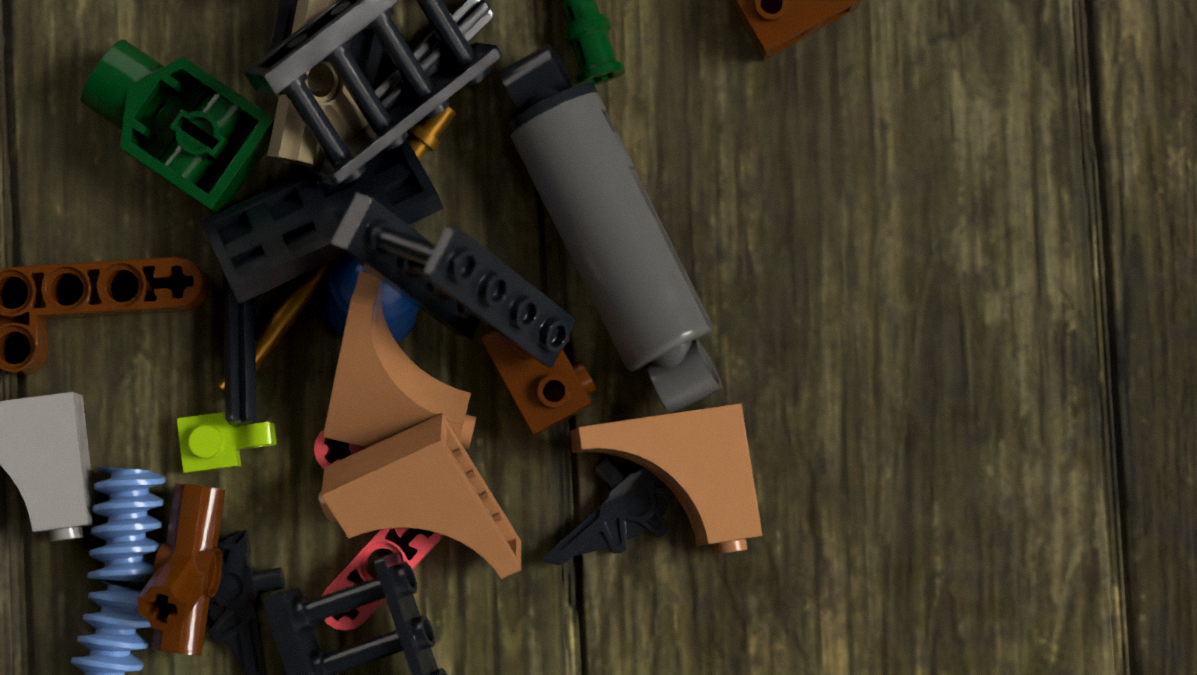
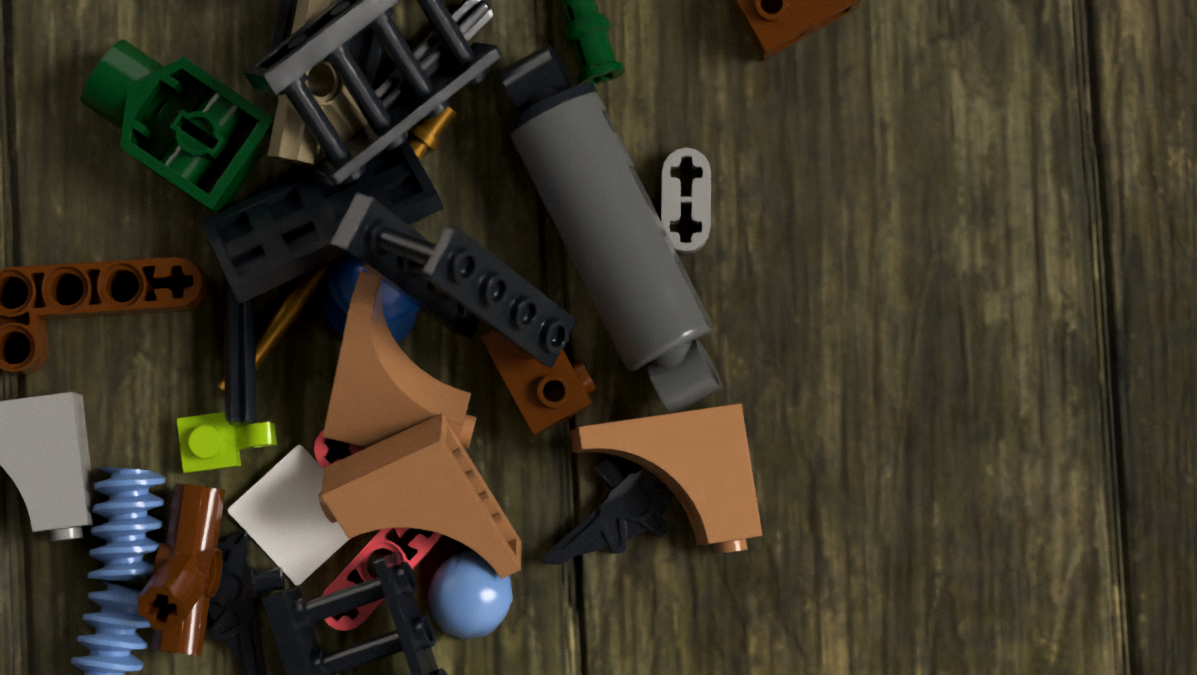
none -> white sticker [228,445,350,586]
none -> medium blue hair [427,551,513,640]
none -> light grey beam [661,148,711,254]

